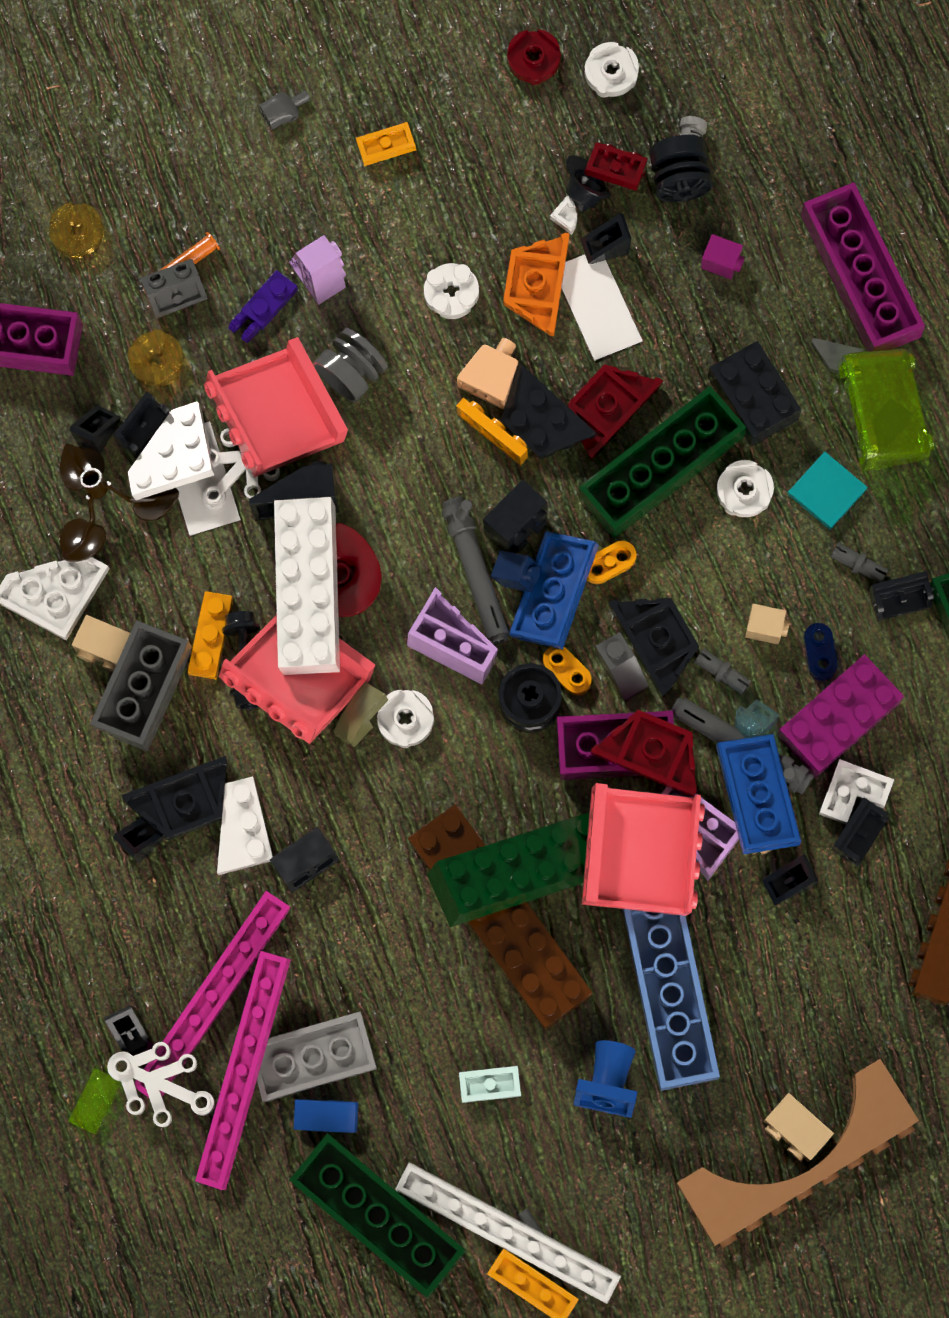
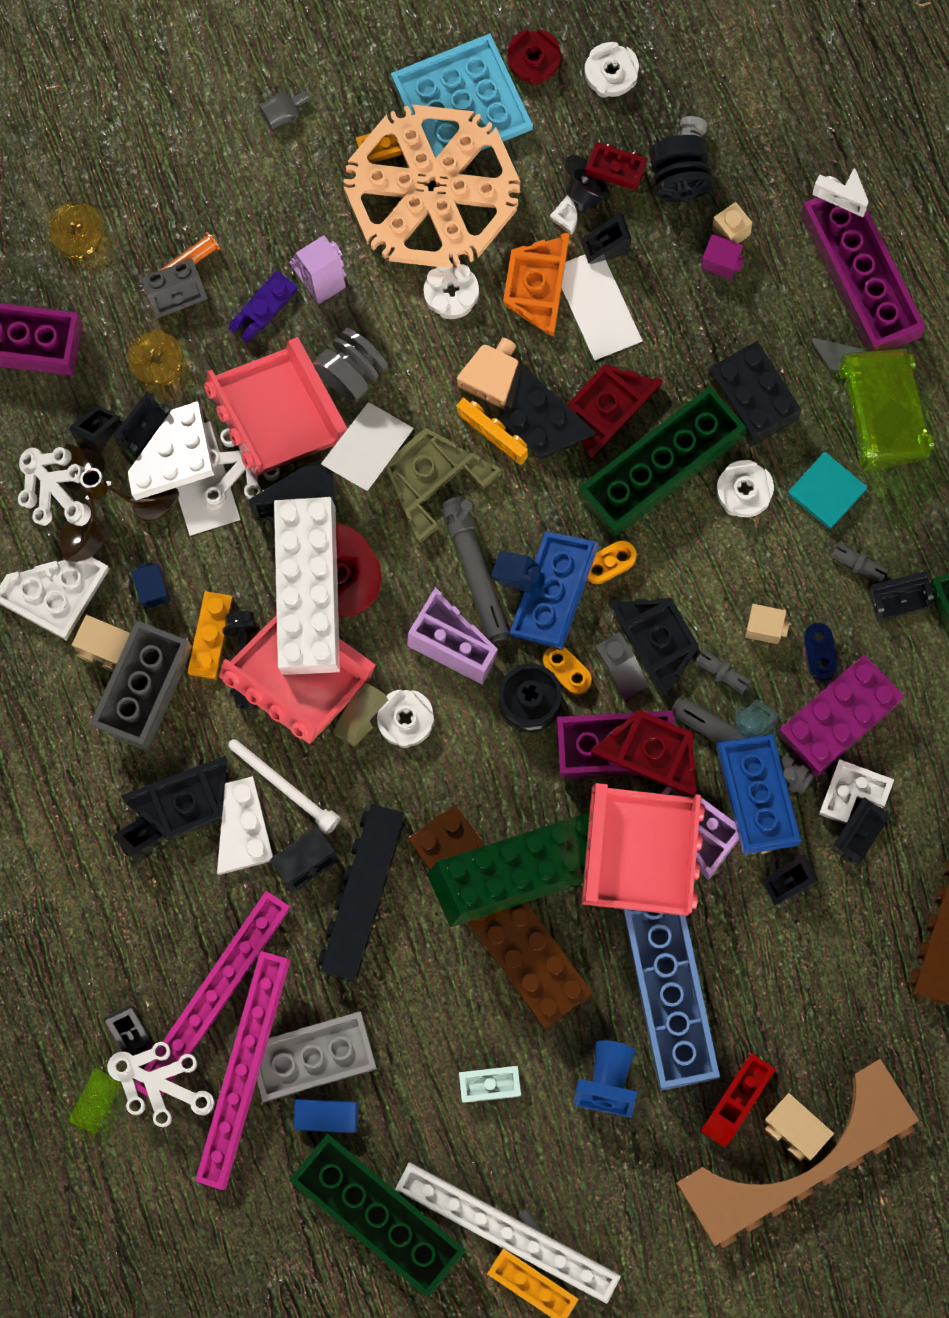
black brick [483,479,548,553] -> none
none -> white plant [18,447,91,526]
none -> dark blue brick [131,562,171,610]
none -> white piece [228,739,341,836]
none -> black brick [318,804,406,984]
none -> white sticker [321,402,414,491]
none -> light nougat plate [343,104,520,269]
none -> olive wing [385,428,502,544]
none -> medium azure plate [391,34,533,158]
none -> red slope [701,1053,776,1148]
none -> tan brick [712,202,753,244]
none -> white slope [812,168,868,217]

